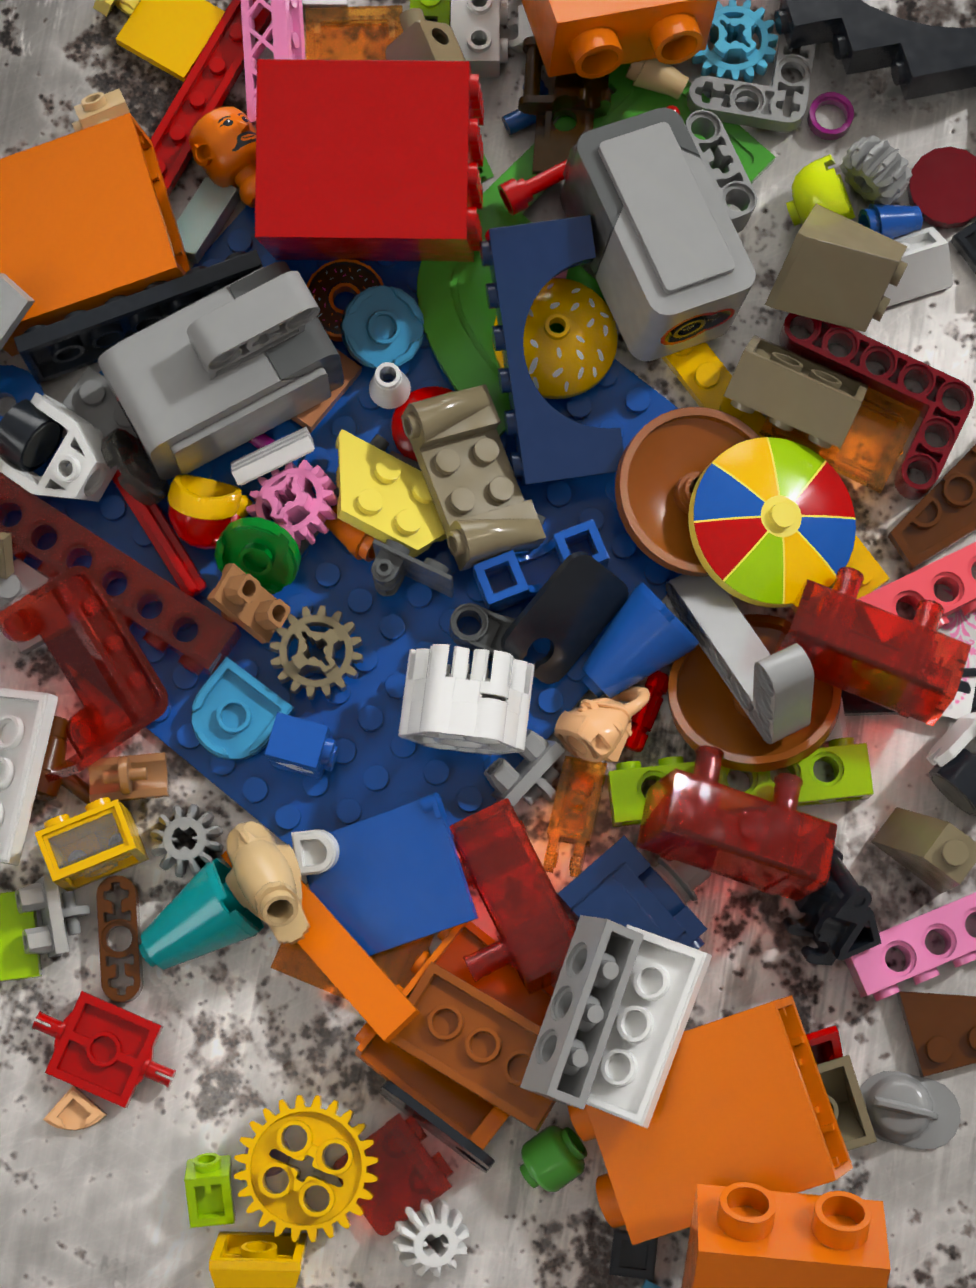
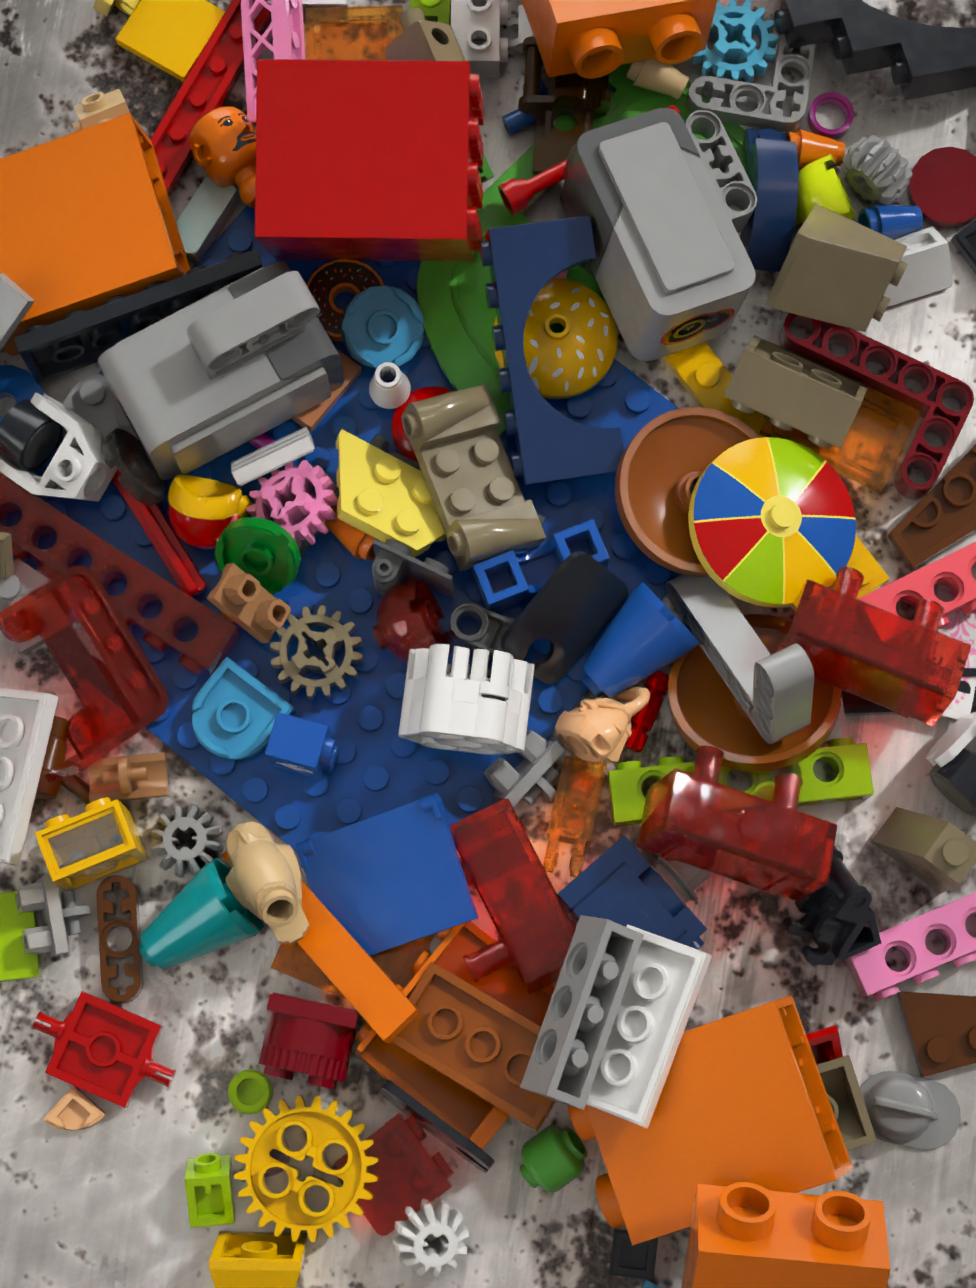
white tile [291,829,340,876] -> none
none -> lime tile [228,1070,273,1114]
none -> dark red piece [258,992,362,1090]
none -> clear red cylinder [373,575,452,663]
none -> dark blue arch [740,128,799,272]
none -> orange cone [786,129,845,170]

